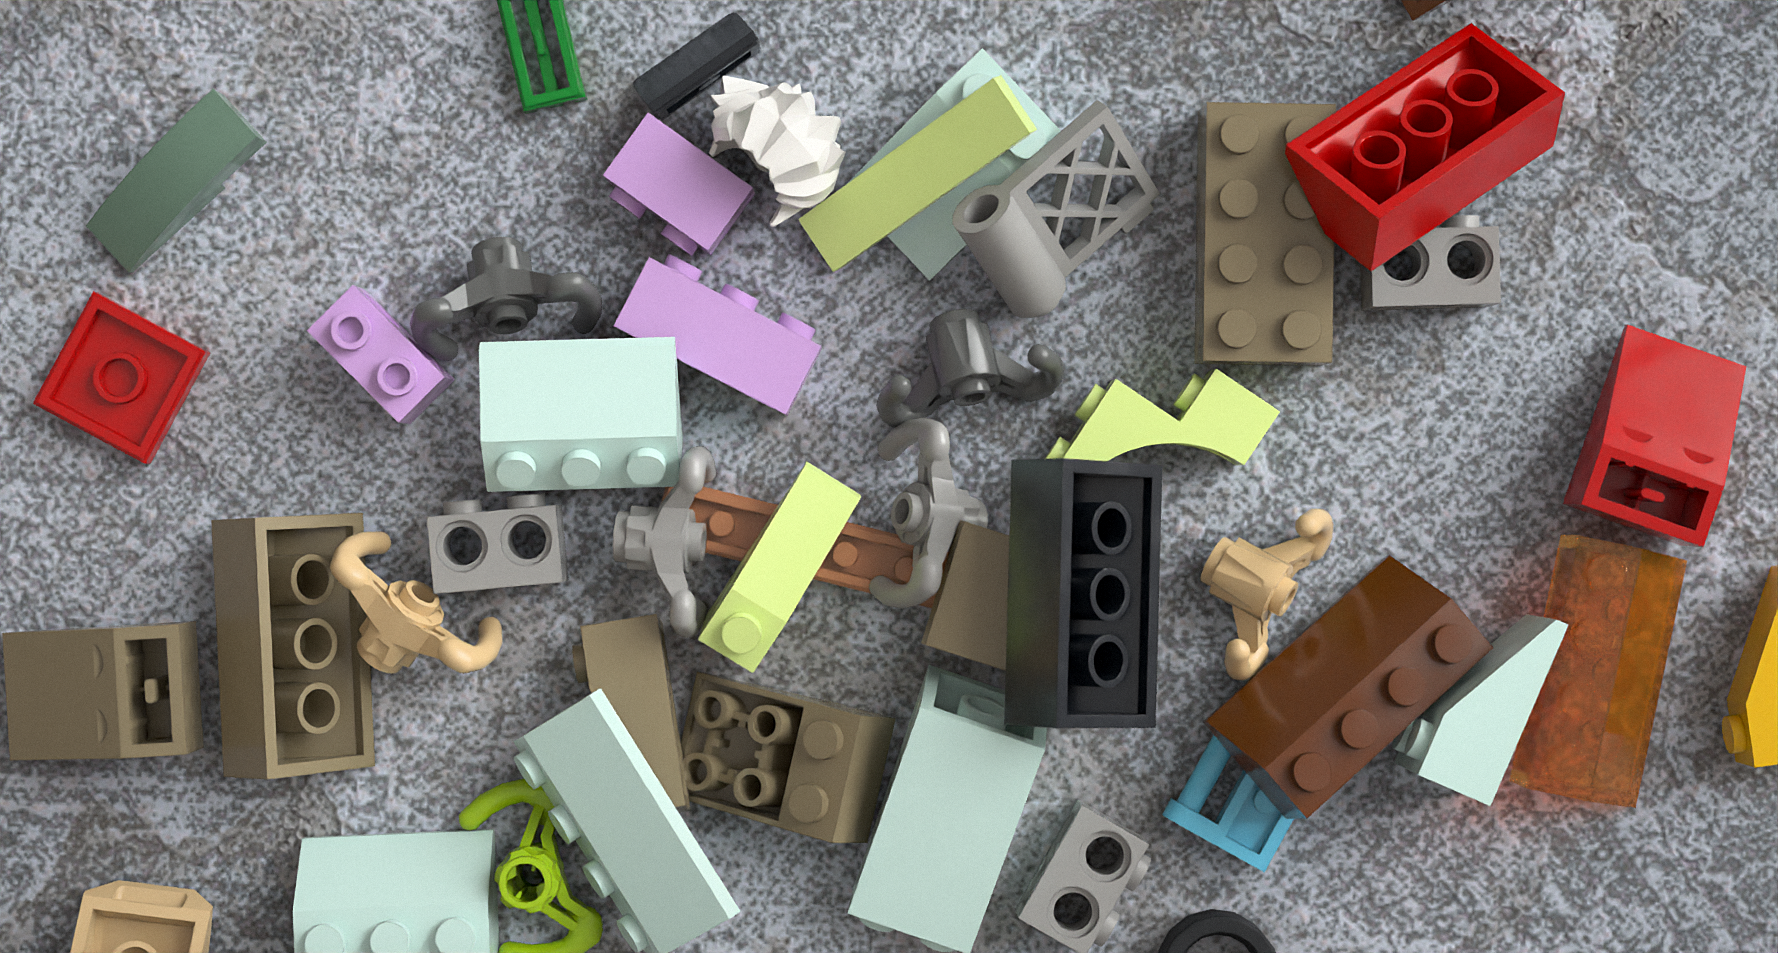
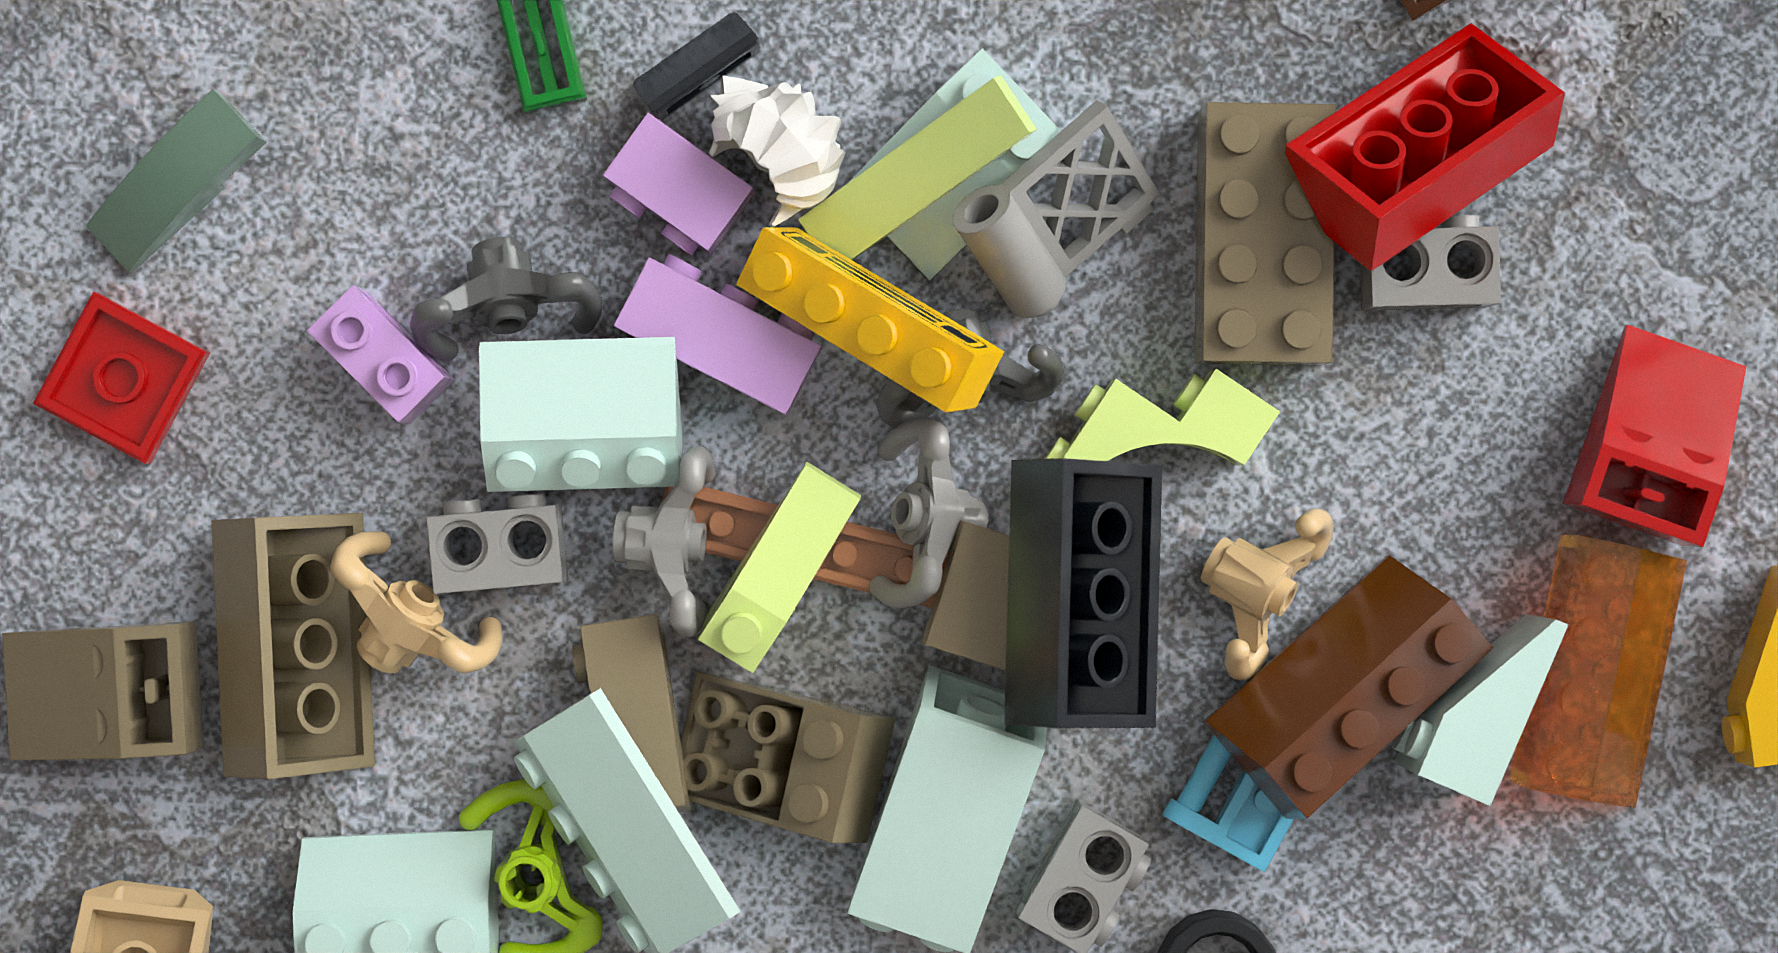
none -> yellow brick [736,227,1005,412]

